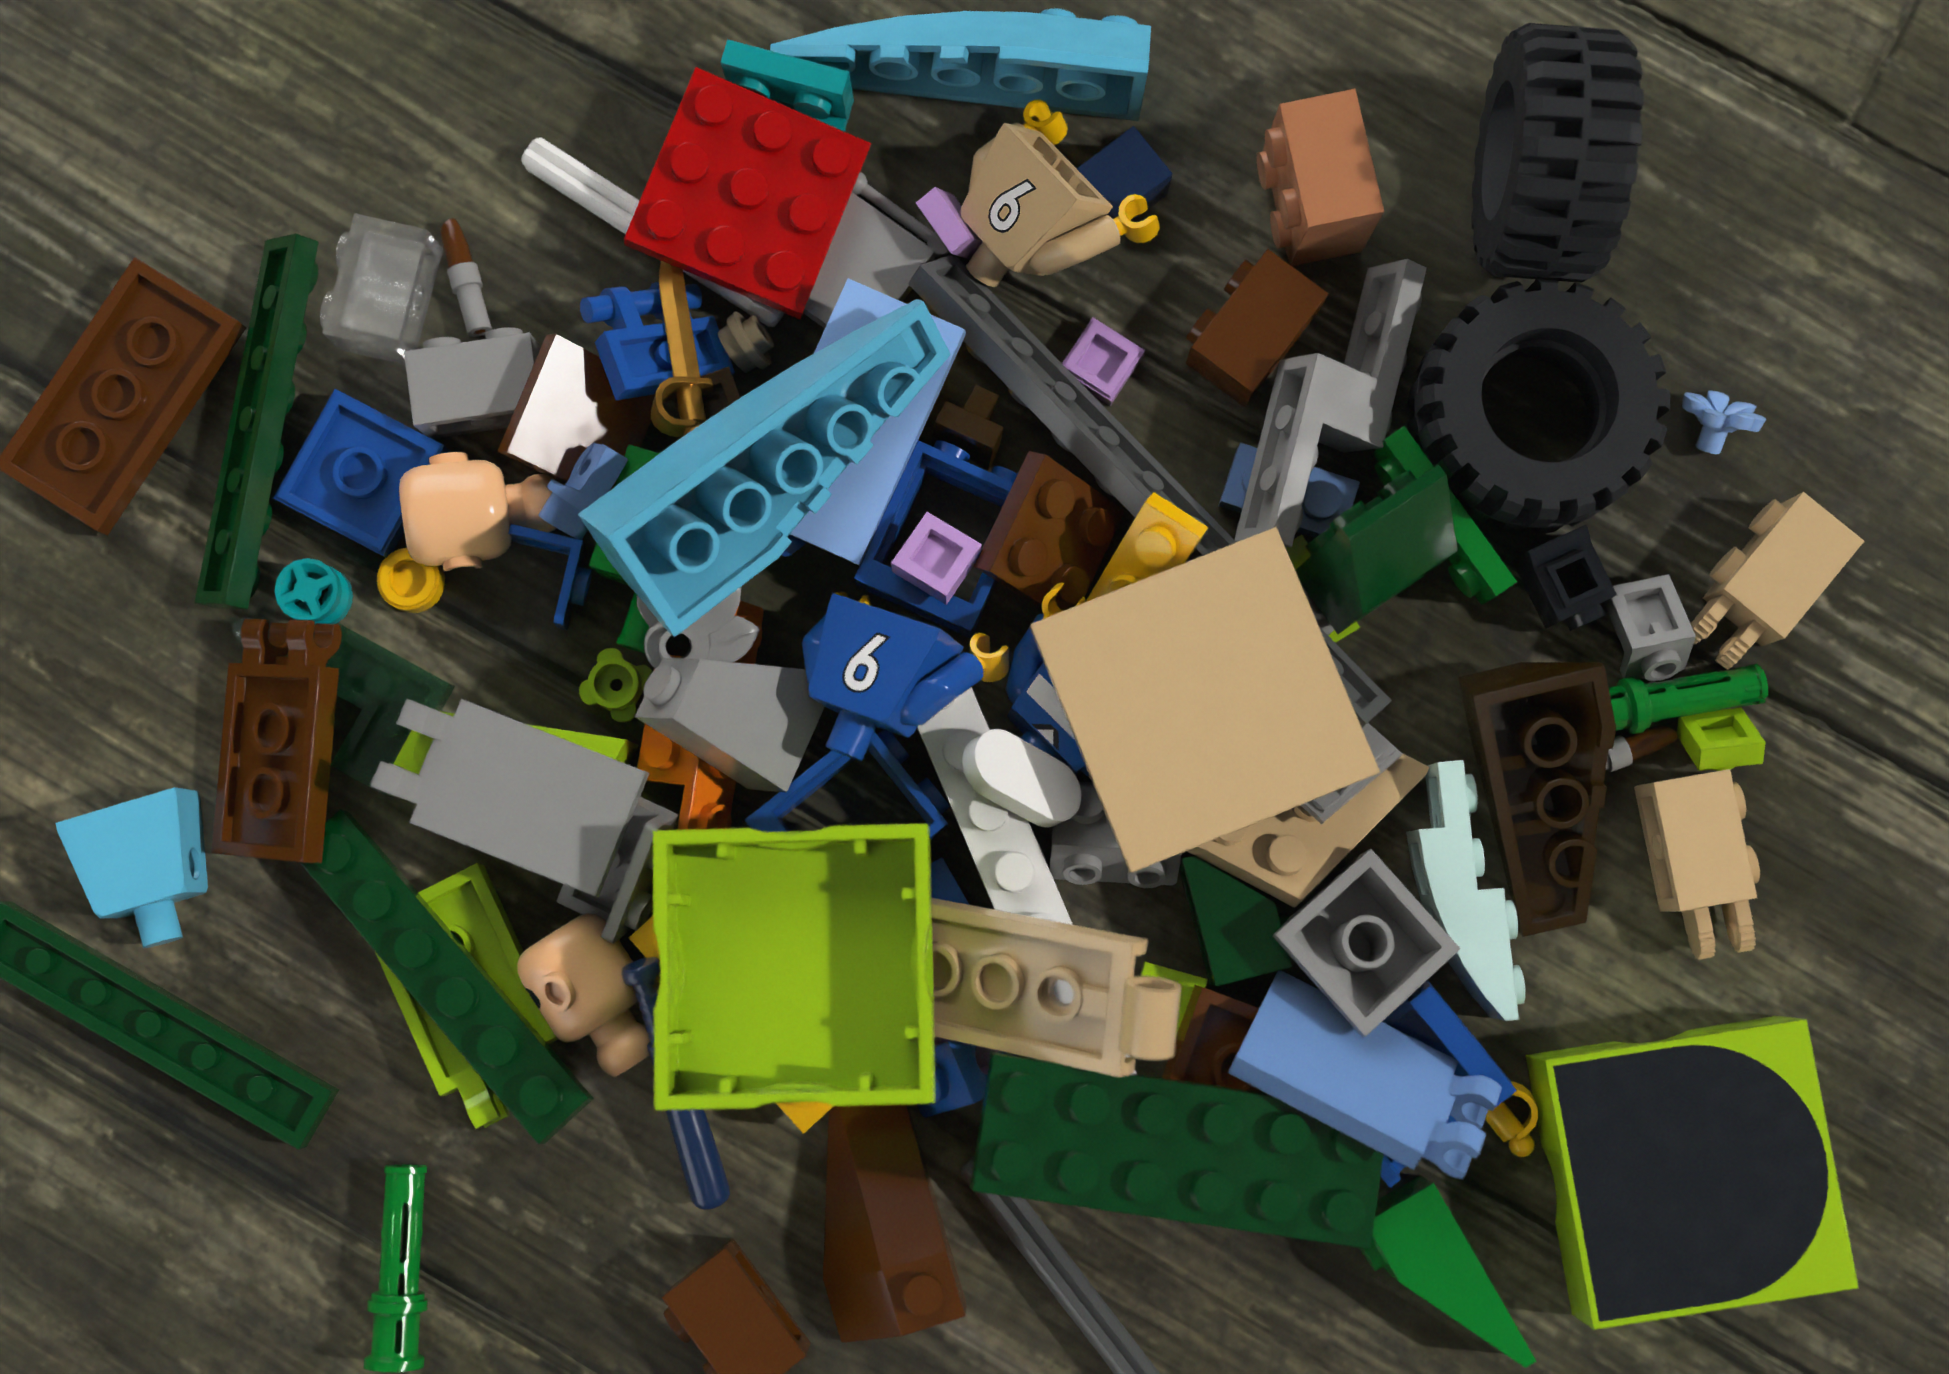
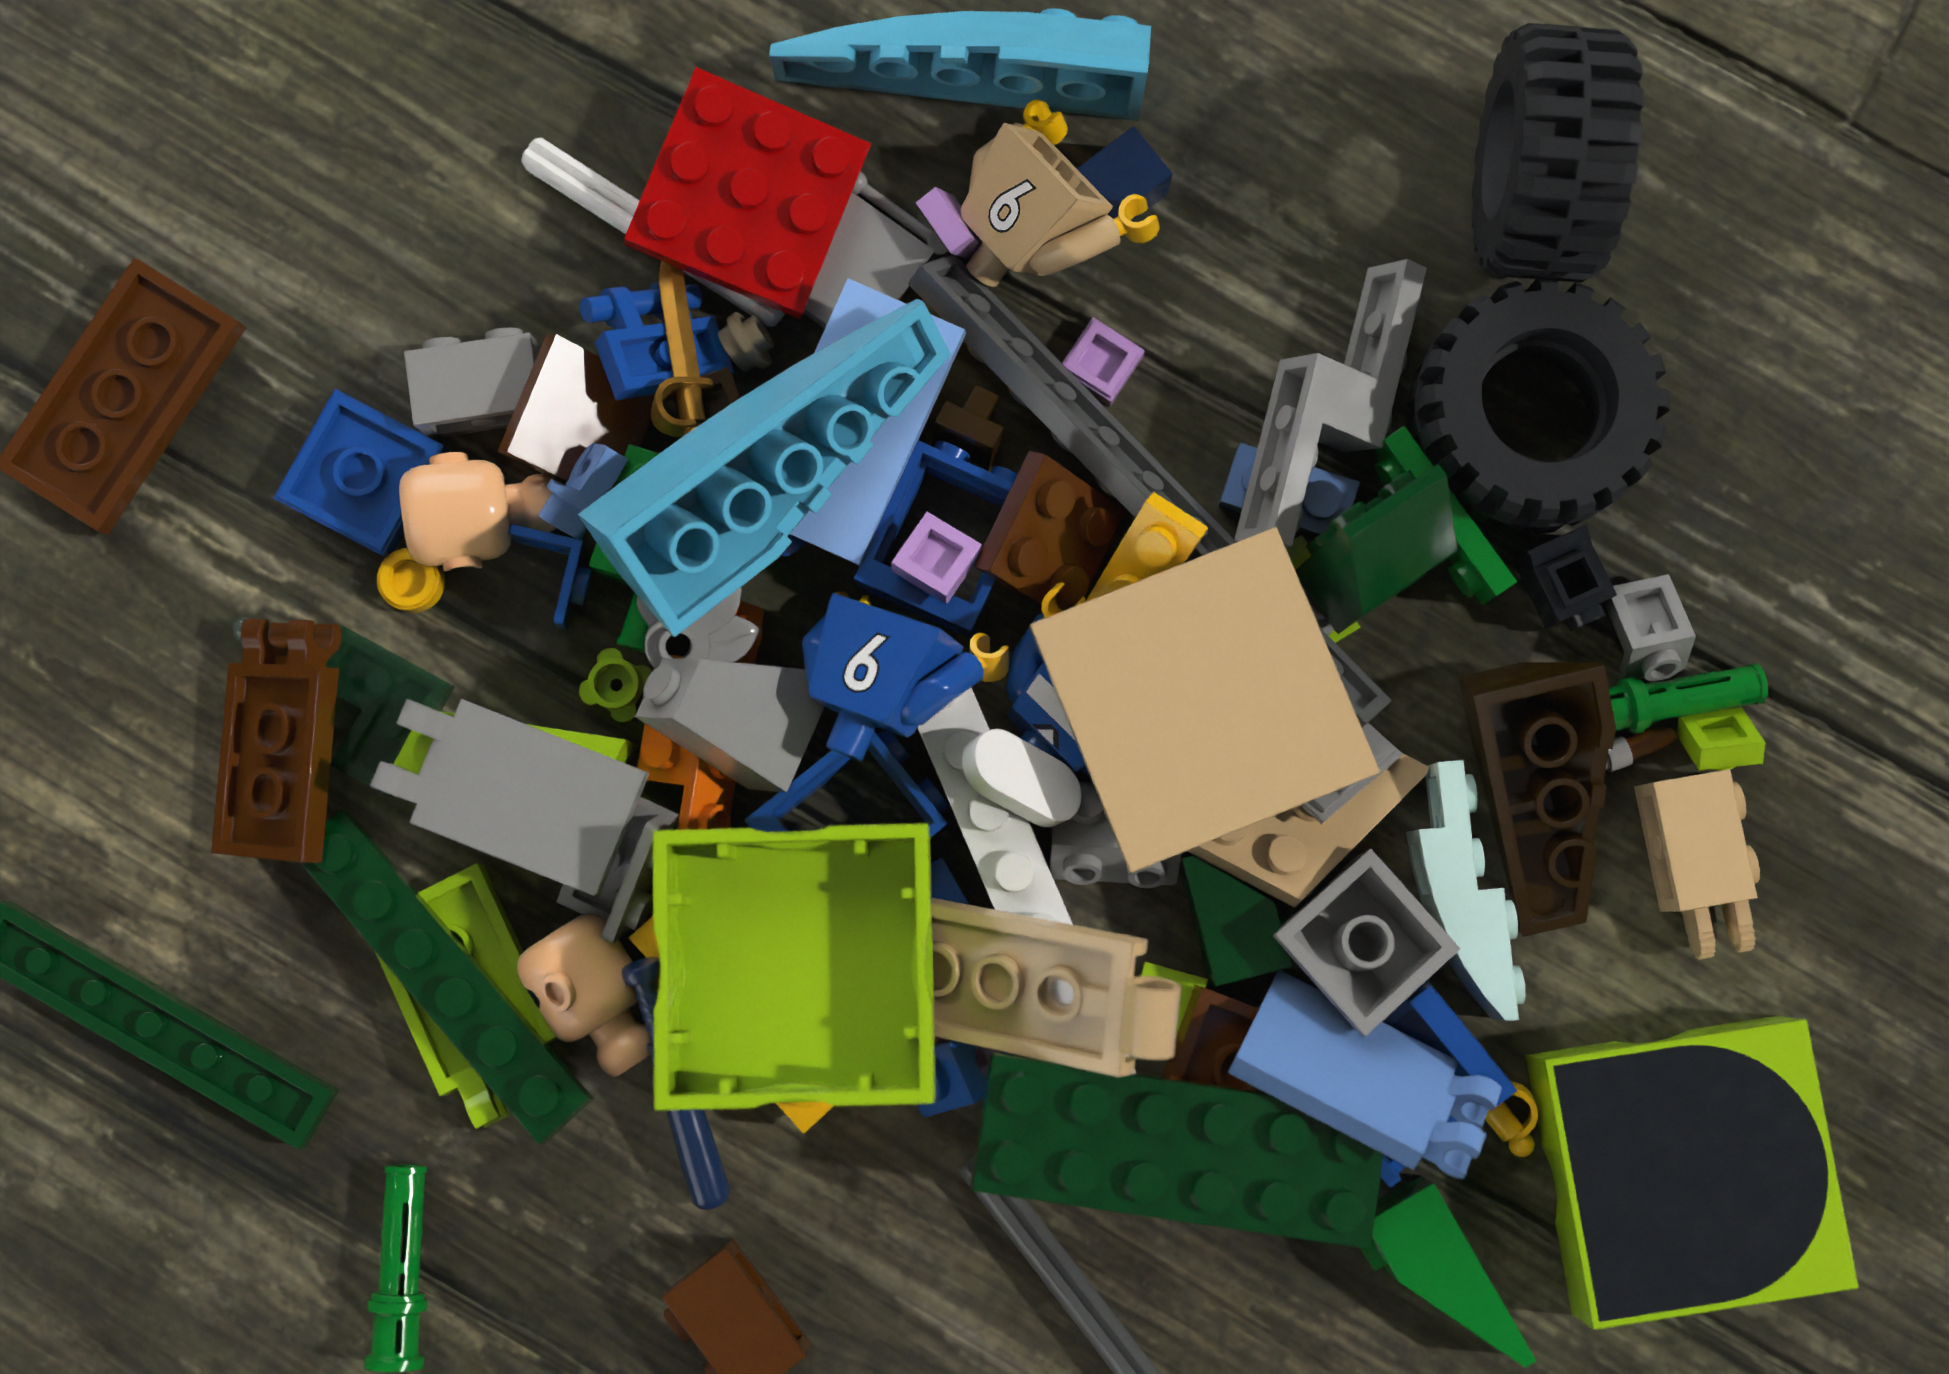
medium azure torso [55,787,208,948] -> none
dark green plate [195,233,319,609] -> none
teal wheel [274,558,353,624] -> none
clear brick [320,213,443,365] -> none
light grey piece [441,218,492,337] -> none
teal bracket [720,39,854,132] -> none
reddish brown wedge [823,1104,966,1343] -> none
reddish brown brick [1186,249,1329,407] -> none
nougat brick [1257,89,1384,266] -> none
light blue plant [1682,390,1766,454] -> none
tan hinge [1690,492,1864,670] -> none

